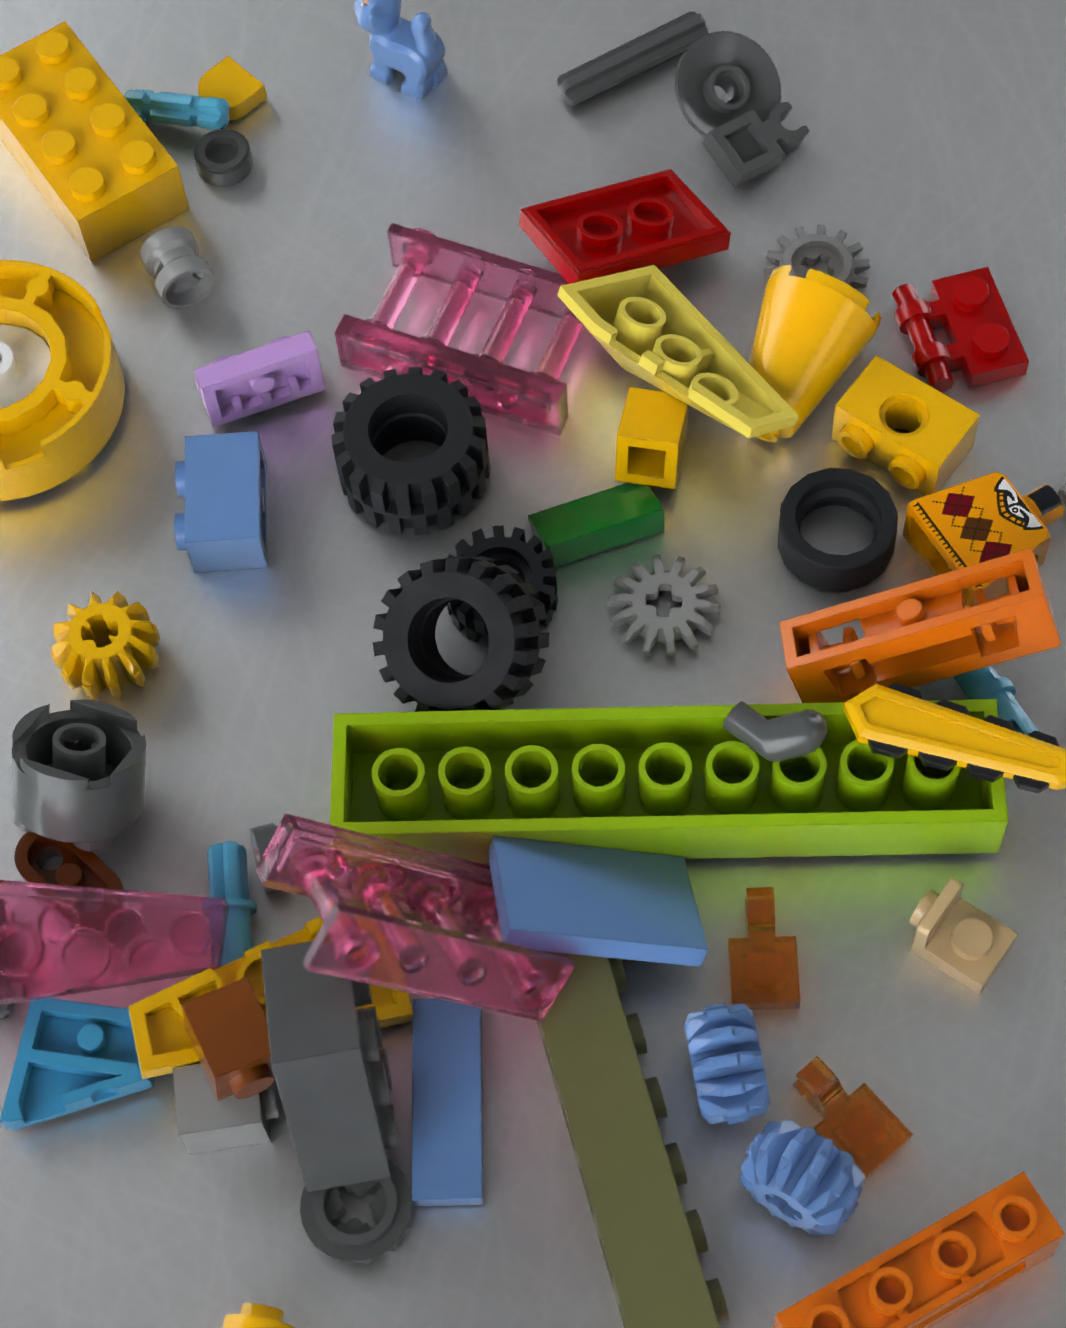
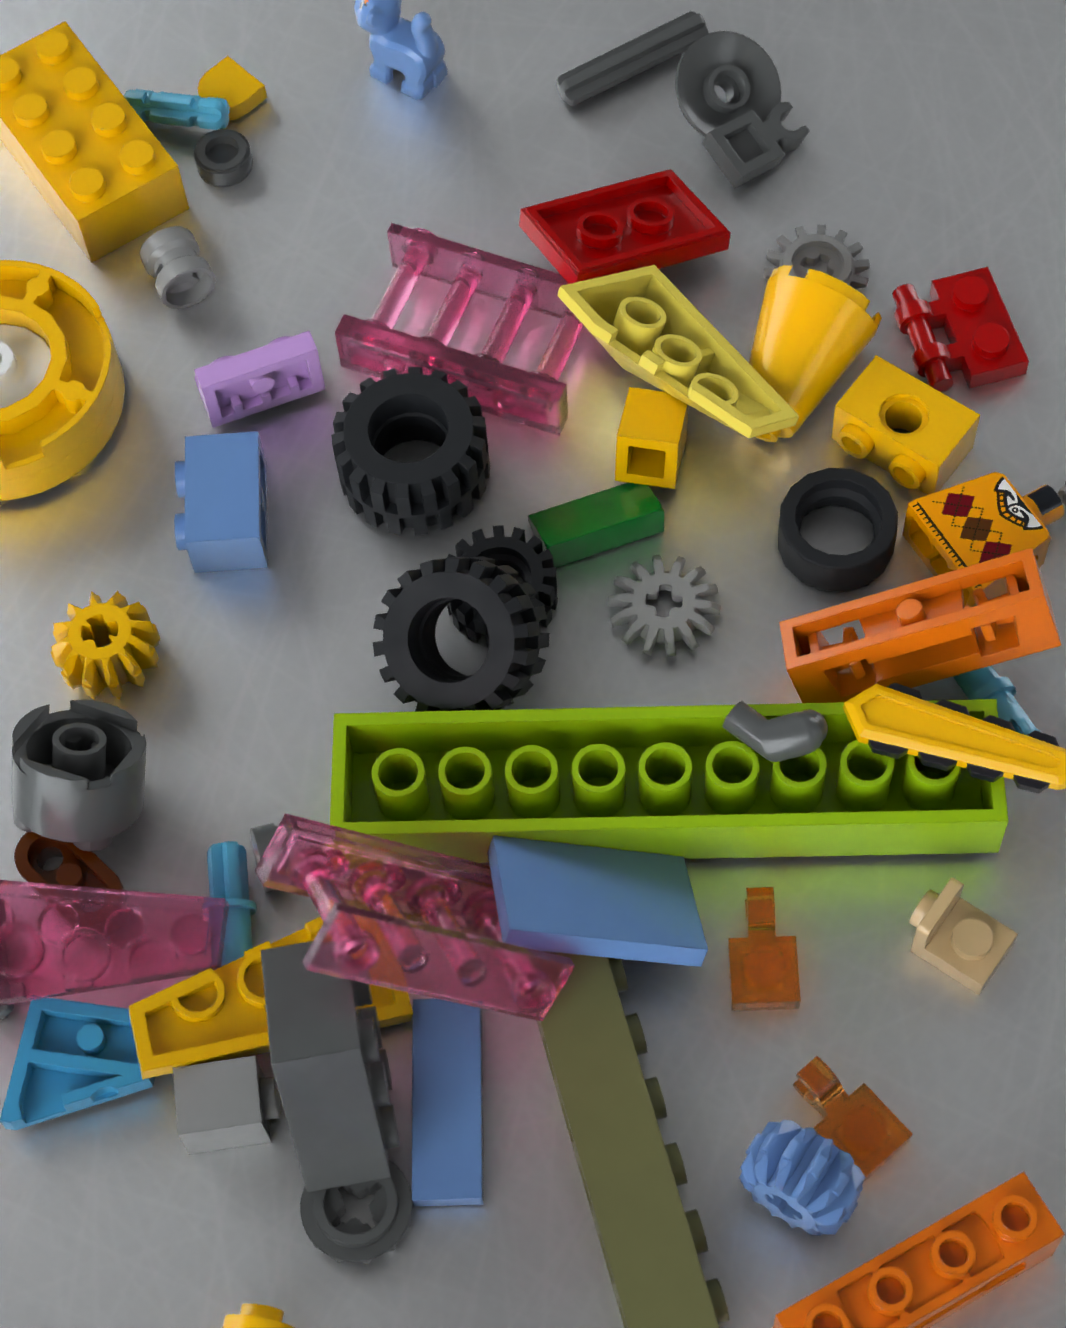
dark orange brick [182,977,275,1101] -> none
medium blue gear [684,1003,770,1125] -> none

